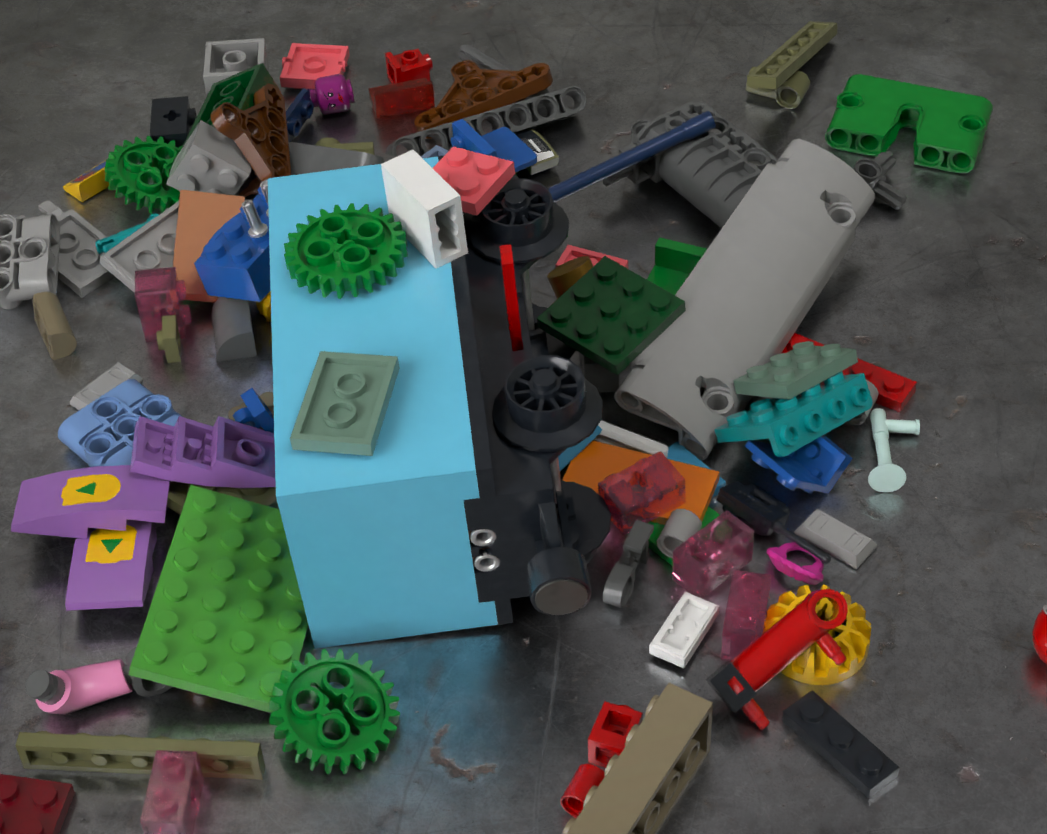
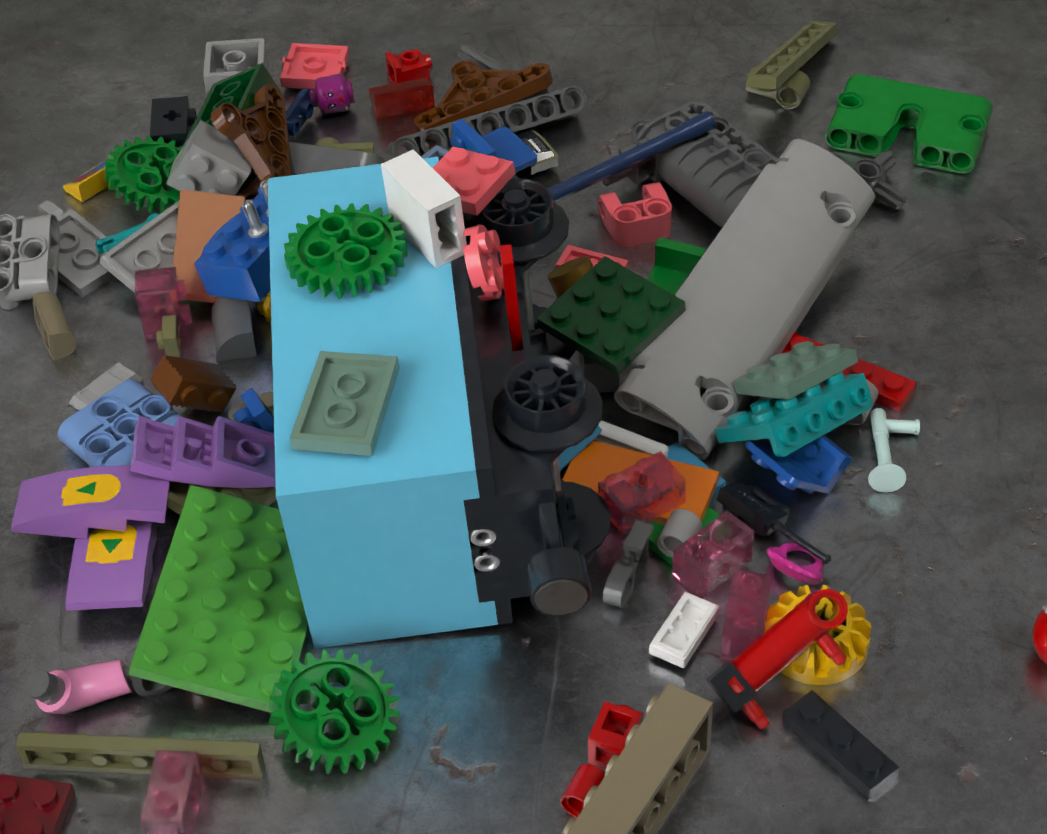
light grey tile [794,509,877,569] -> none
none -> reddish brown brick [150,355,236,413]
none -> coral plate [463,225,504,302]
none -> coral piece [597,182,672,247]

